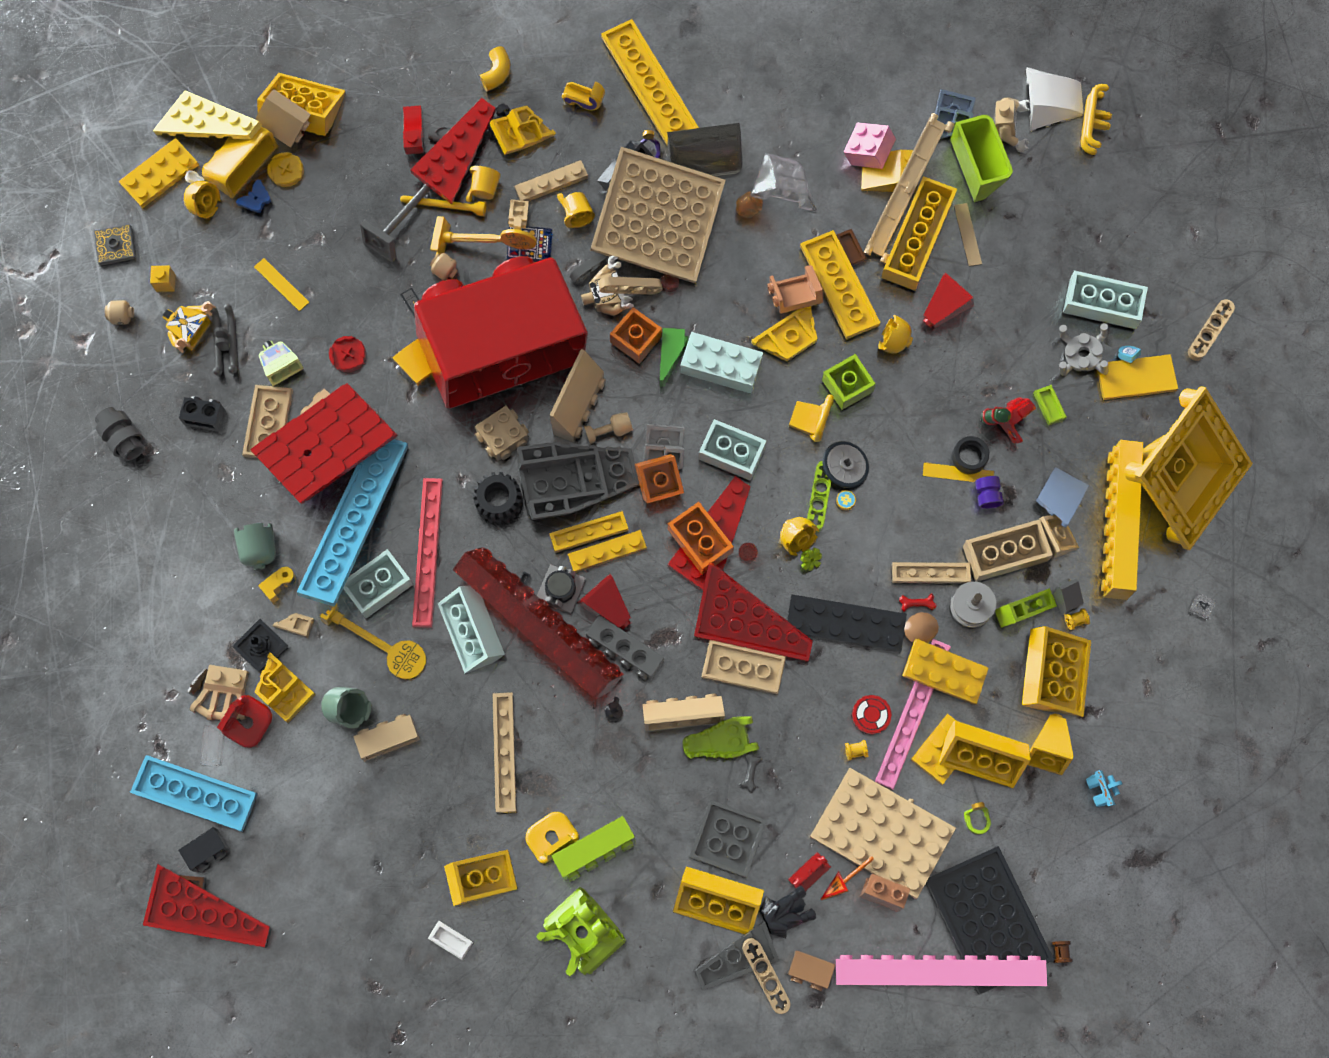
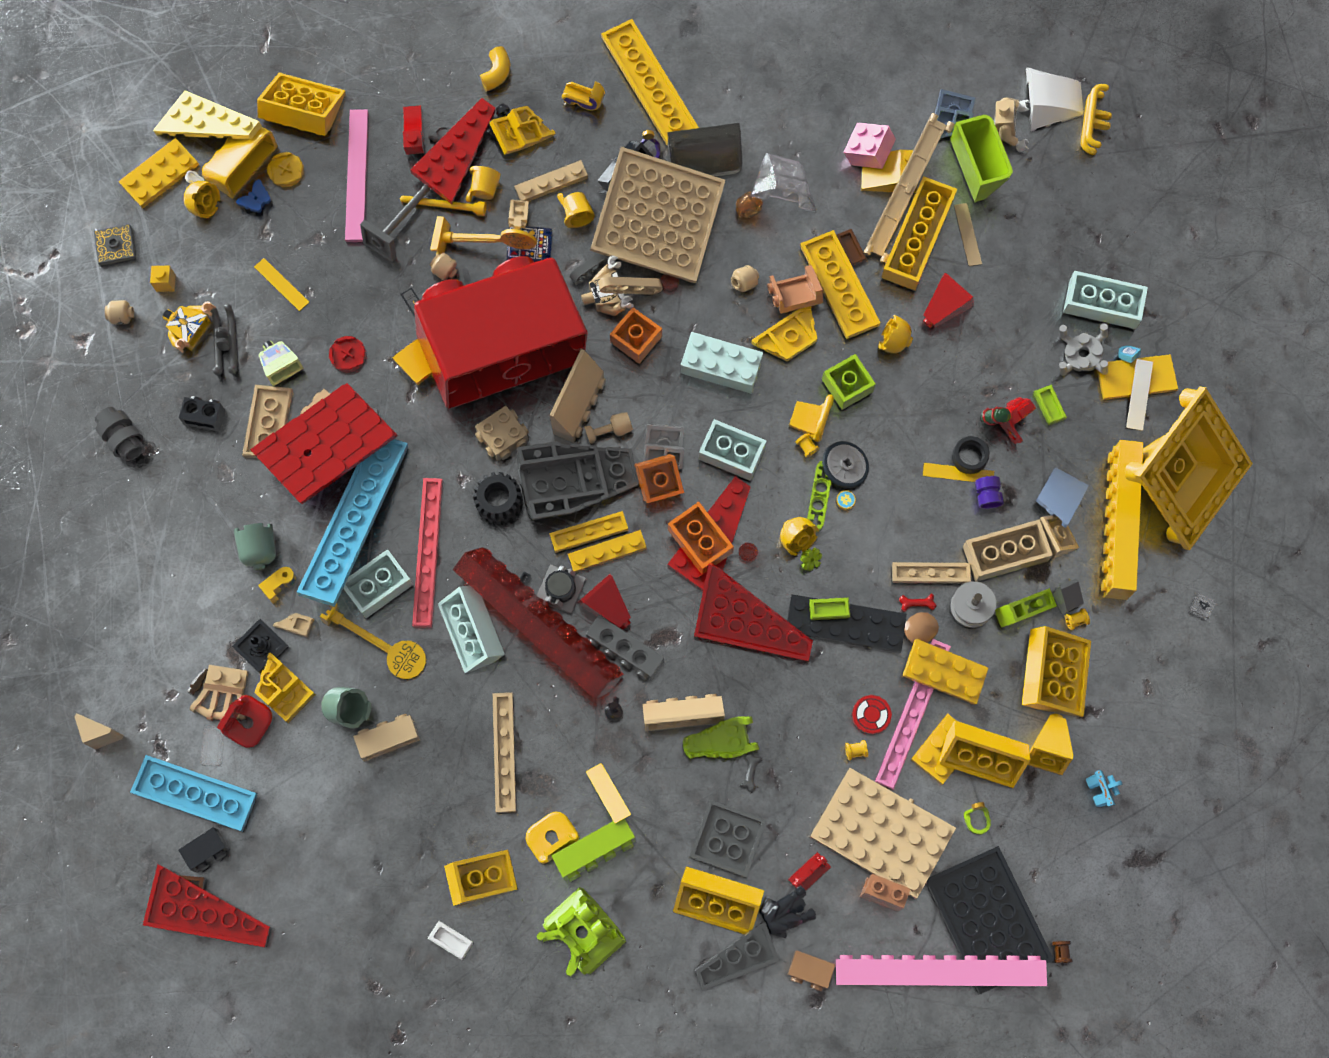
tan brick [255,89,311,147] -> none
bright green slope [659,328,689,387] -> none
tan tile [701,640,786,695] -> none
tan beam [742,938,790,1014] -> none
piece [820,857,874,900] -> none
tan beam [1188,299,1235,361] -> none
none -> tan slope [75,713,124,750]
none -> bright pink tile [345,109,369,242]
none -> yellow sticker [586,763,631,823]
none -> tan head [731,265,759,292]
none -> yellow bush [795,433,819,458]
none -> lime tile [809,597,850,620]
none -> white sticker [1126,359,1153,430]

